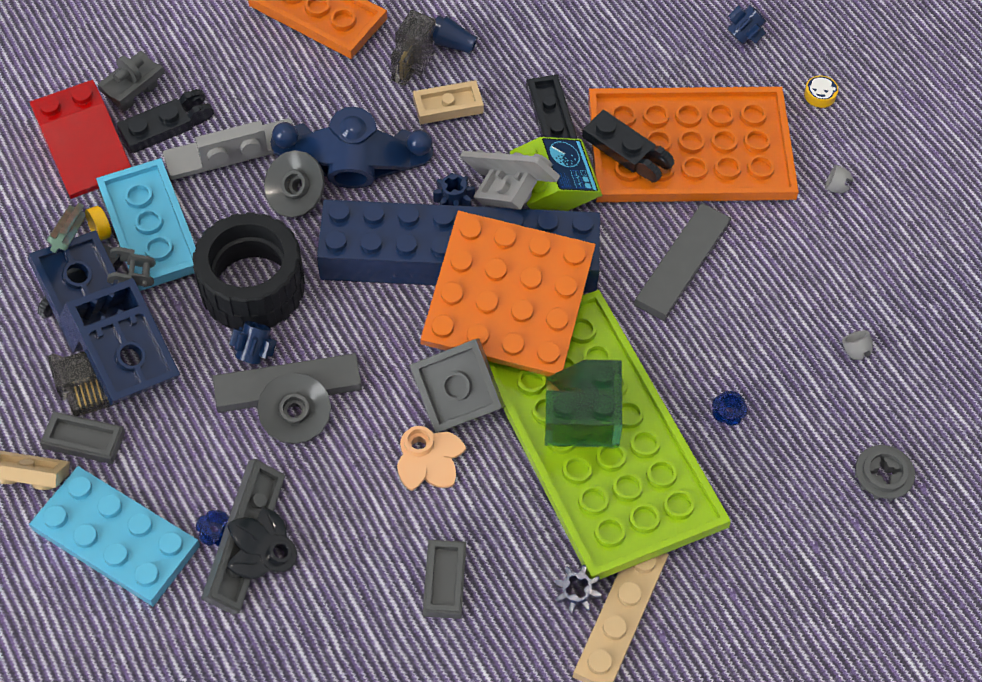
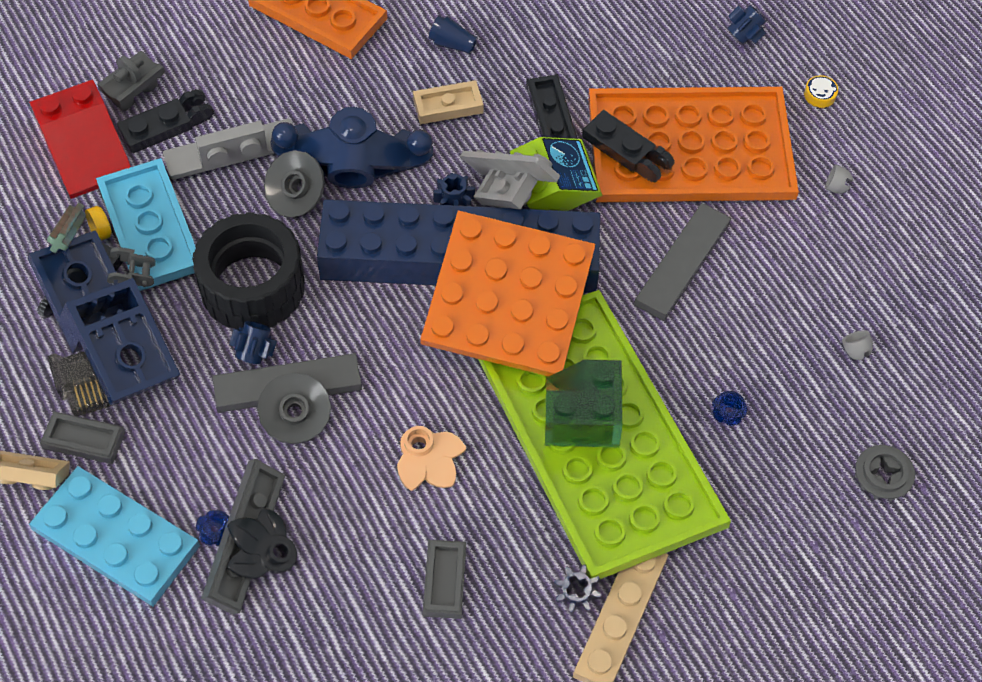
clear smoke piece [391,10,436,86] -> none
dark grey plate [409,338,505,433] -> none

